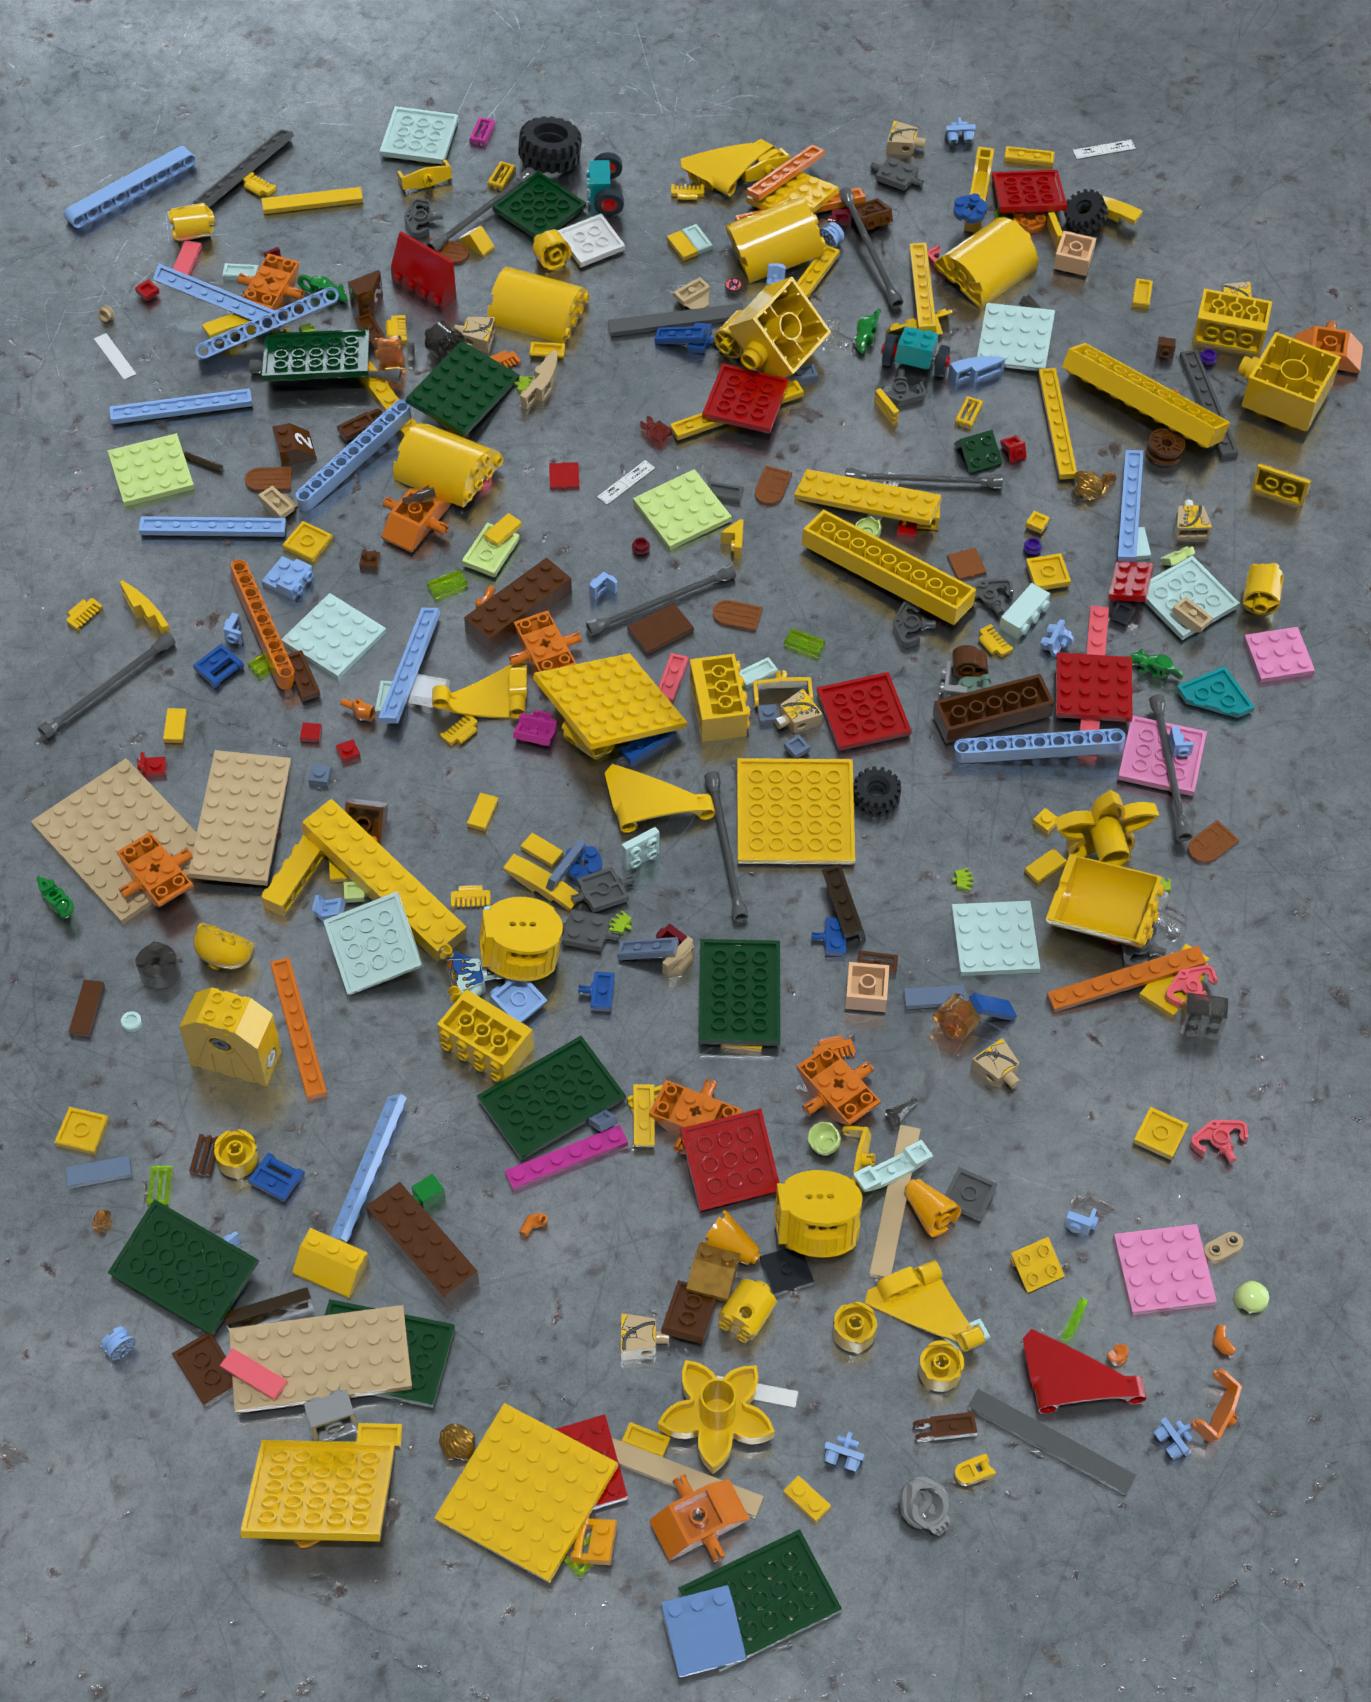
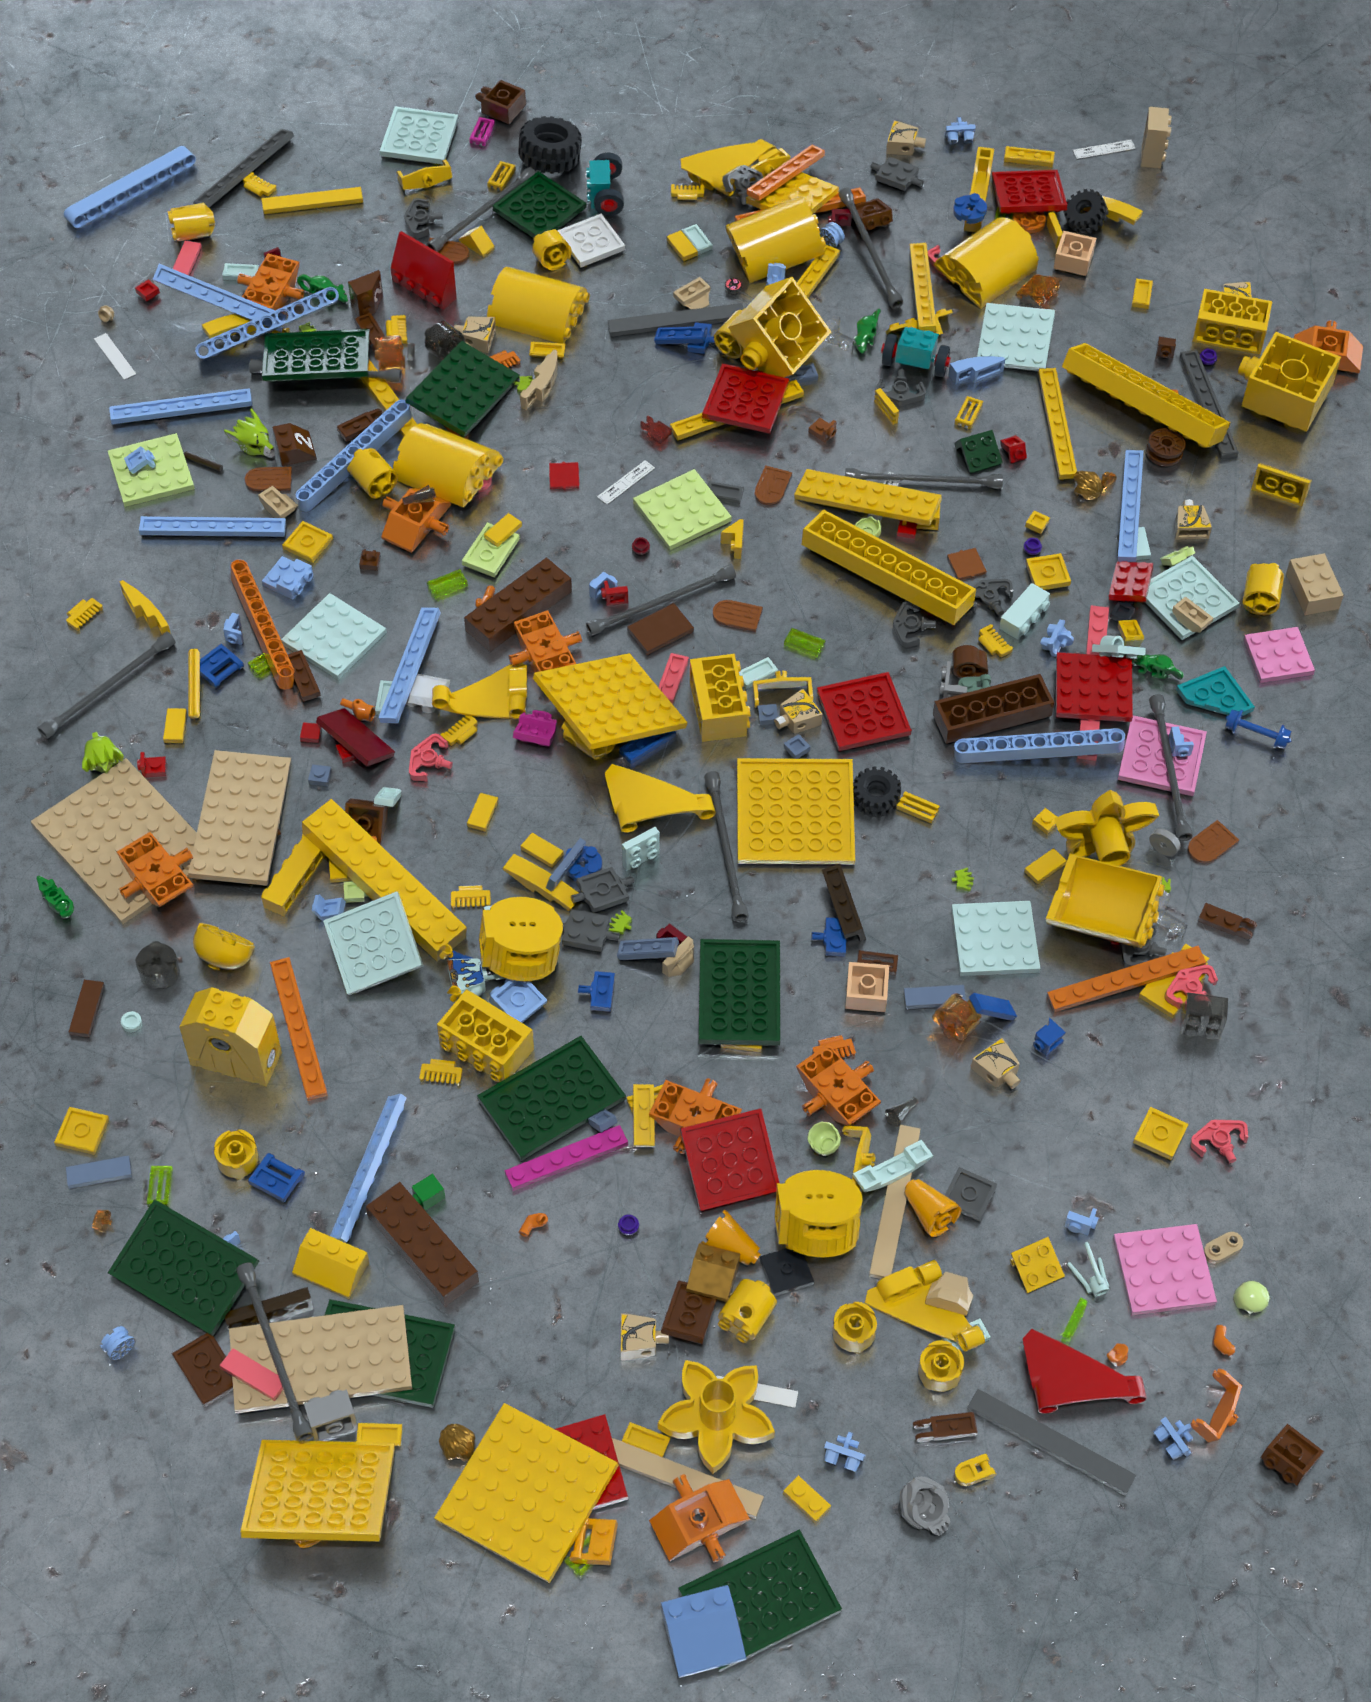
reddish brown tile [189,1134,219,1177] -> none
none -> lime piece [82,732,124,773]
none -> light blue bracket [124,446,156,474]
none -> yellow axle [188,649,200,719]
none -> lime piece [224,408,275,458]
none -> dark grey hose [236,1263,313,1441]
none -> dark red tile [316,708,395,766]
none -> yellow cylinder [347,448,398,499]
none -> light aqua tile [374,787,401,807]
none -> coral piece [409,734,453,782]
none -> yellow piece [419,1059,463,1086]
none -> reddish brown hinge [475,80,526,124]
none -> red bracket [601,581,628,606]
none -> dark purple plate [618,1214,639,1235]
none -> dark grey piece [722,165,763,205]
none -> dark orange bracket [808,418,837,443]
none -> yellow tile [896,791,940,824]
none -> tan slope [926,1272,973,1316]
none -> clear orange hinge [1016,274,1062,306]
none -> blue window [1033,1017,1066,1056]
none -> light aqua plant [1067,1242,1110,1297]
none -> light aqua plate [1092,635,1146,659]
none -> yellow slope [1118,620,1144,647]
none -> tan brick [1141,107,1171,168]
none -> light grey piece [1149,828,1181,857]
none -> reddish brown hinge [1198,903,1257,939]
none -> blue piece [1225,709,1292,749]
none -> reddish brown plate [1260,1424,1324,1486]
none -> tan brick [1286,553,1344,615]

